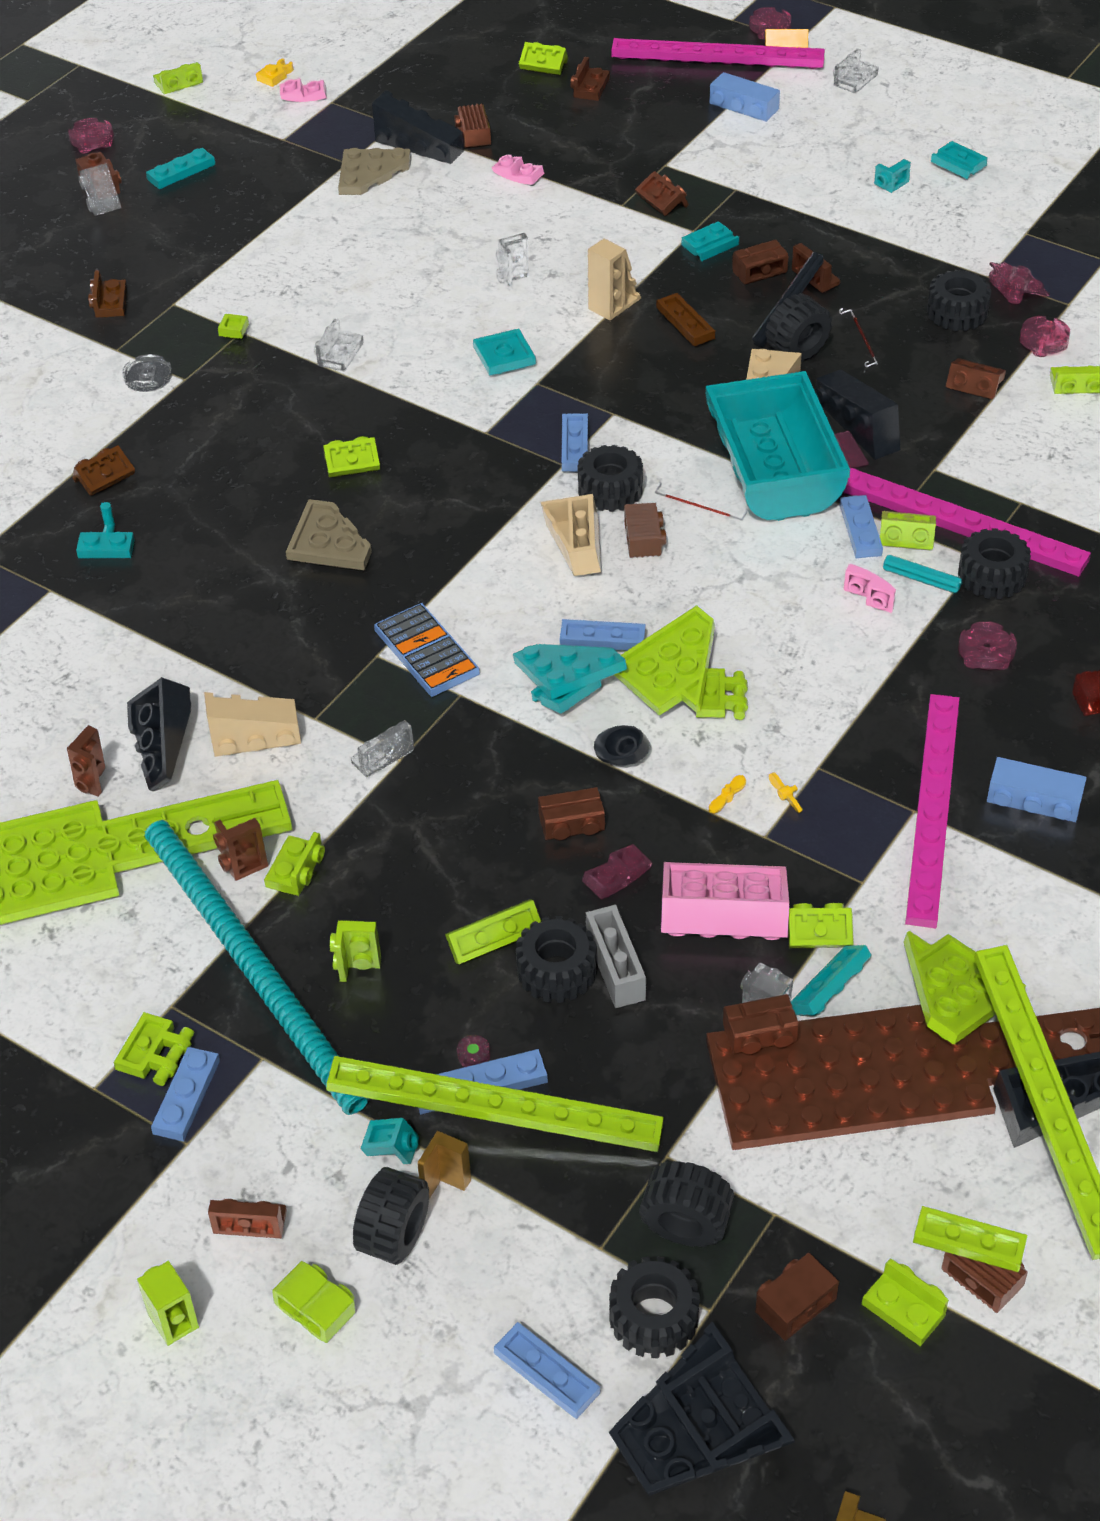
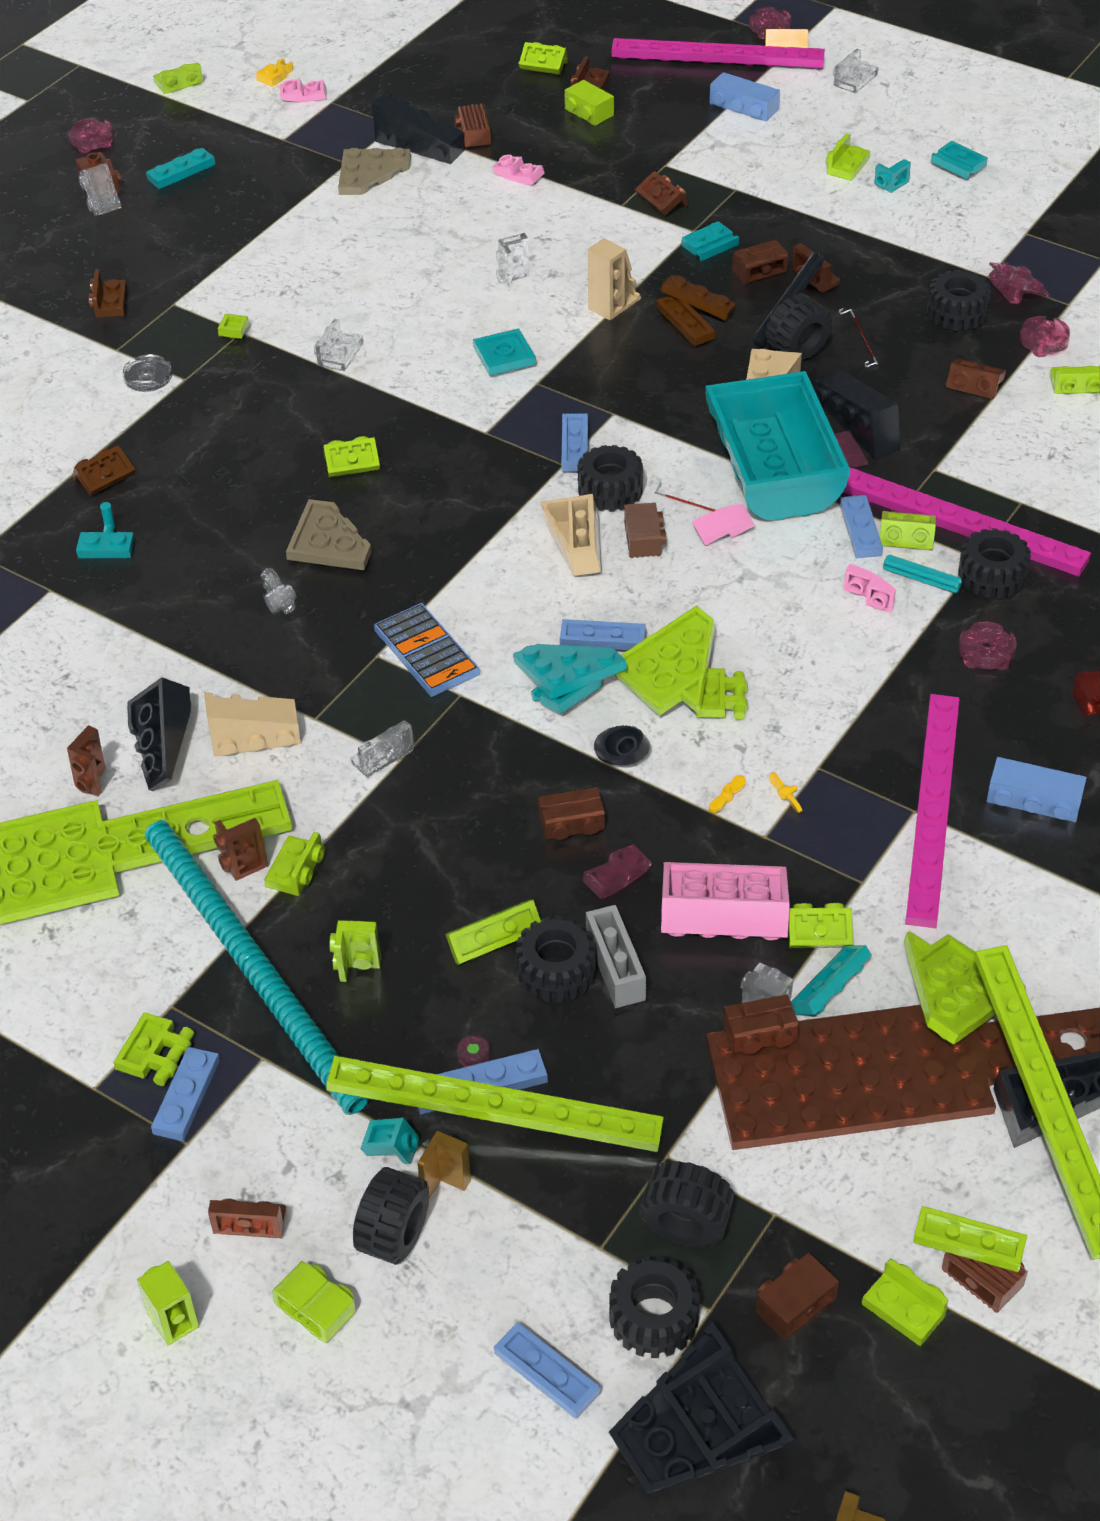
none -> clear plate [261,568,297,614]
none -> lime brick [565,80,614,126]
none -> reddish brown plate [661,275,736,320]
none -> bright pink slope [692,504,755,546]
none -> lime bracket [826,133,870,181]

